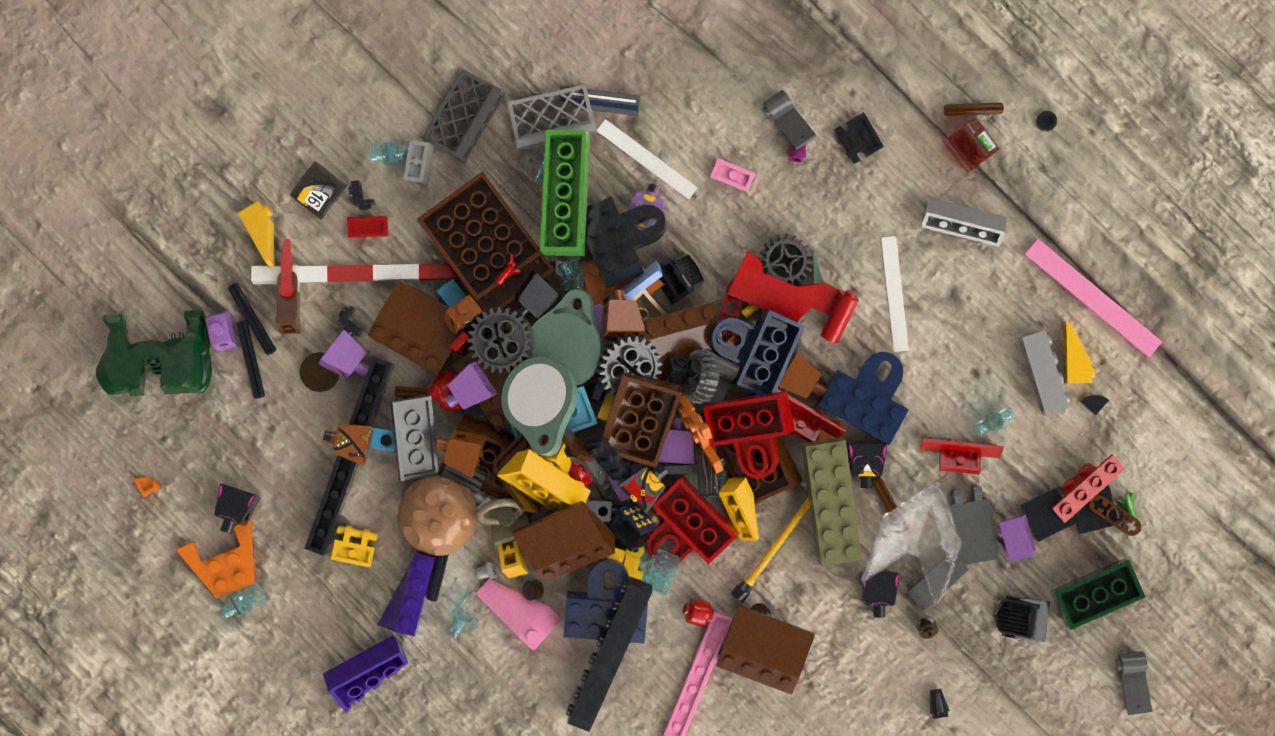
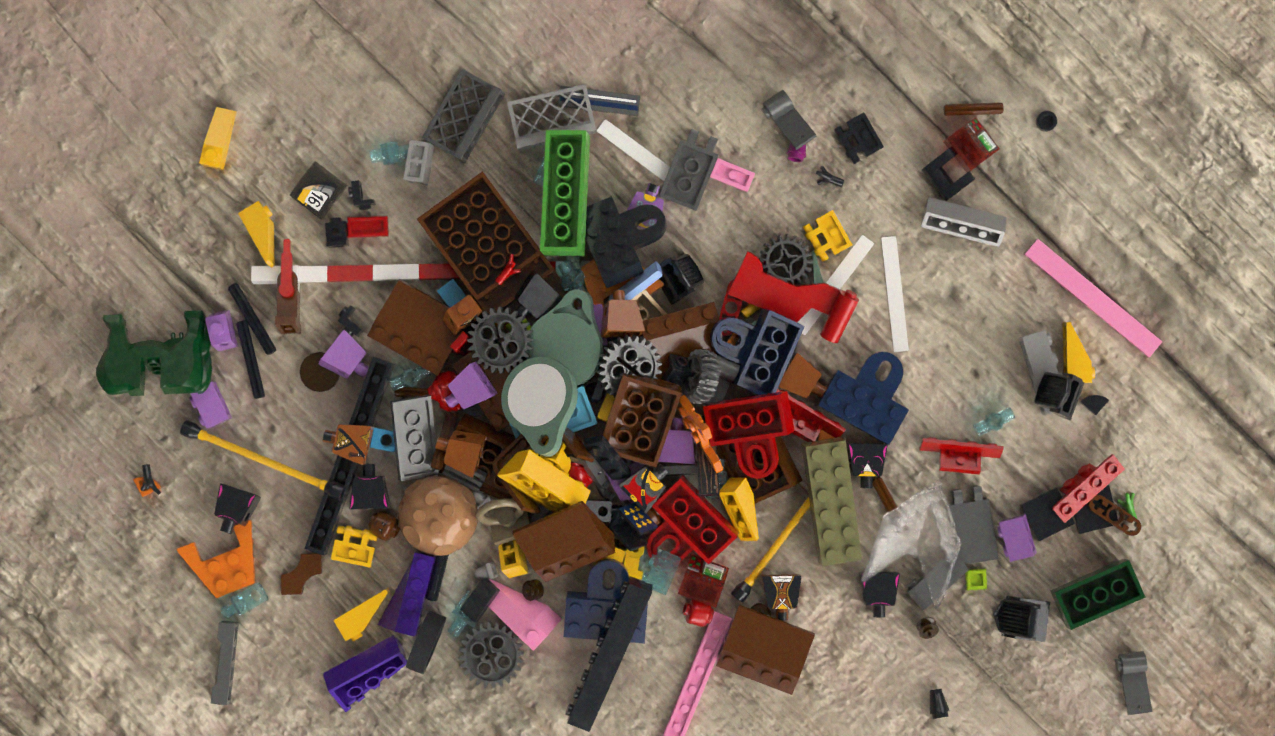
none -> black bar [140,464,161,495]
none -> yellow hose [180,420,347,501]
none -> medium lavender brick [189,382,232,429]
none -> yellow slope [199,107,236,170]
none -> dark grey piece [211,621,239,705]
none -> reddish brown tile [281,553,322,595]
none -> black brick [325,218,349,248]
none -> yellow slope [333,588,390,642]
none -> black torso [349,464,390,509]
none -> reddish brown head [368,511,400,541]
none -> clear light blue axle [388,366,431,391]
none -> black tyre [406,610,447,674]
none -> reddish brown axle [431,412,458,470]
none -> dark grey gear [458,622,524,689]
none -> black plate [460,578,500,622]
none -> dark grey tile [659,129,719,211]
none -> clear red slope [677,554,729,608]
none -> black torso [762,574,801,621]
none -> white sticker [797,235,874,335]
none -> yellow plate [803,210,852,262]
none -> black bar [816,166,844,187]
none -> black connector [922,147,975,201]
none -> lime tile [965,569,987,591]
none -> black piece [1034,372,1085,421]

